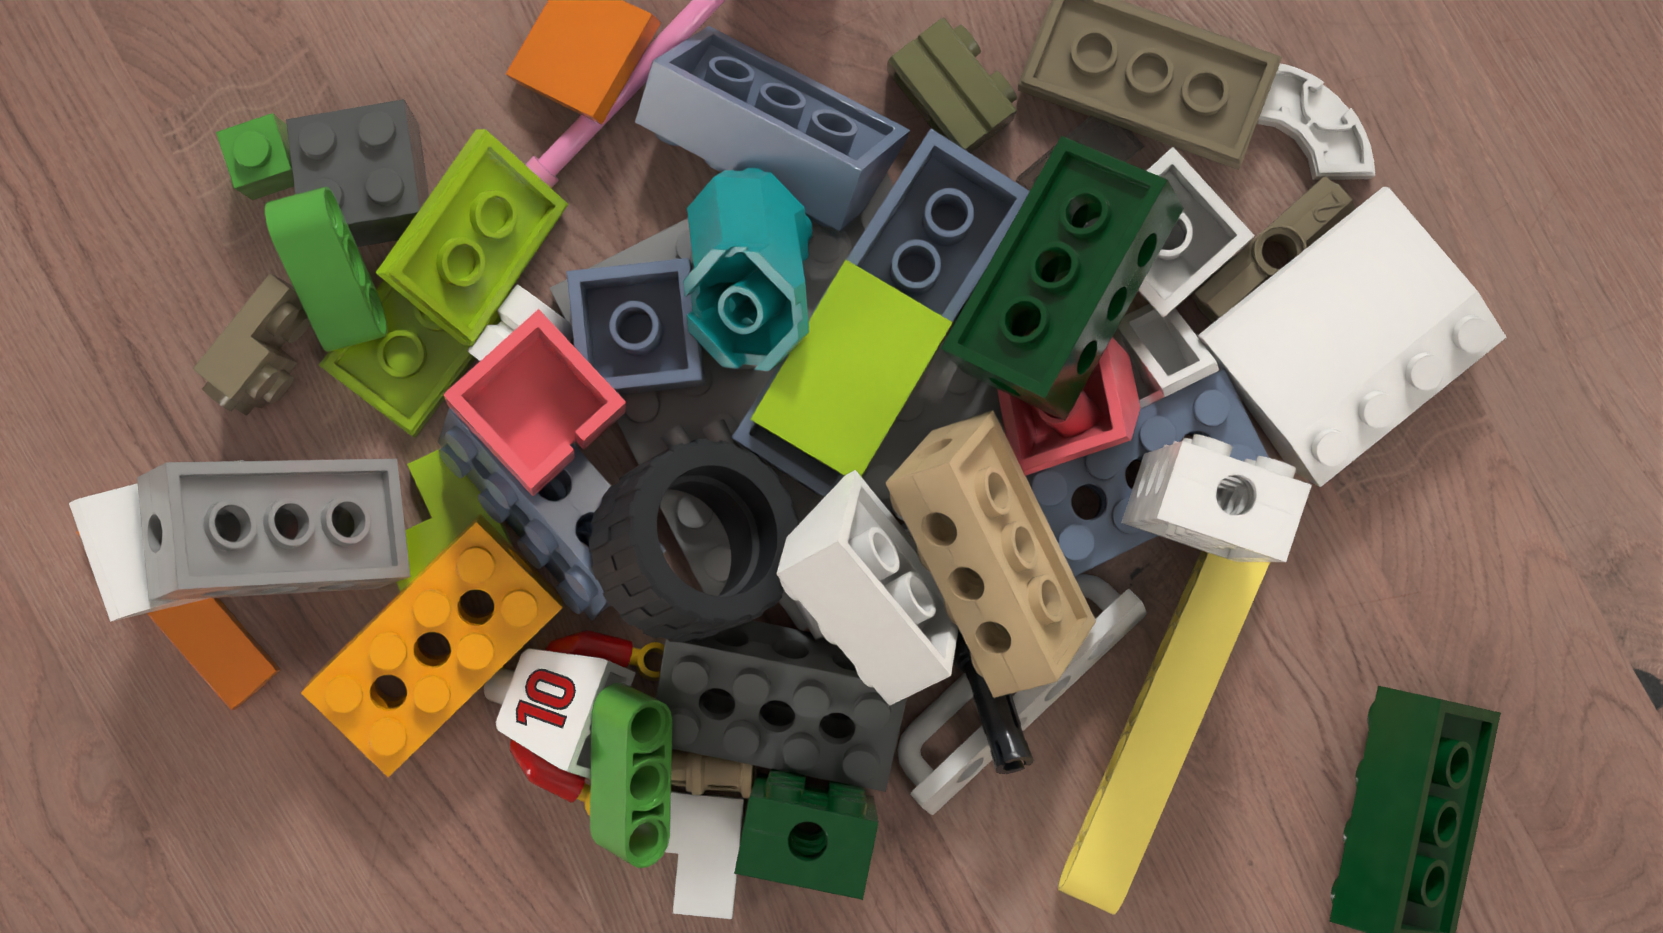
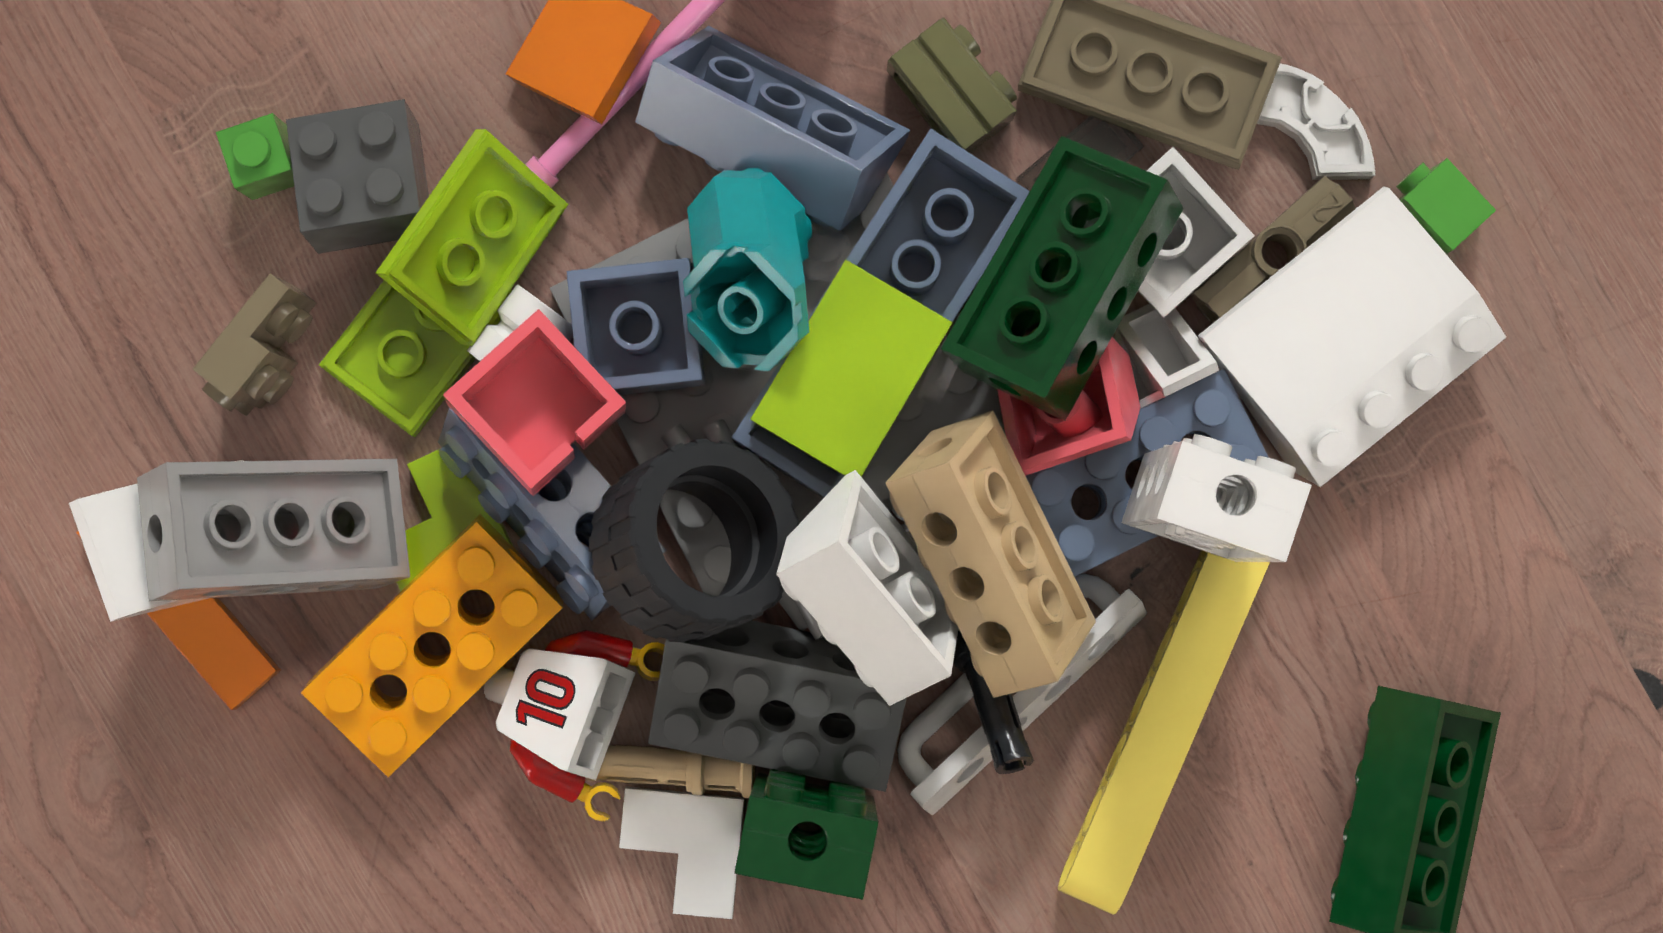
bright green beam [265,187,387,352] -> none
bright green beam [590,683,672,868] -> none
none -> bright green brick [1396,158,1496,254]

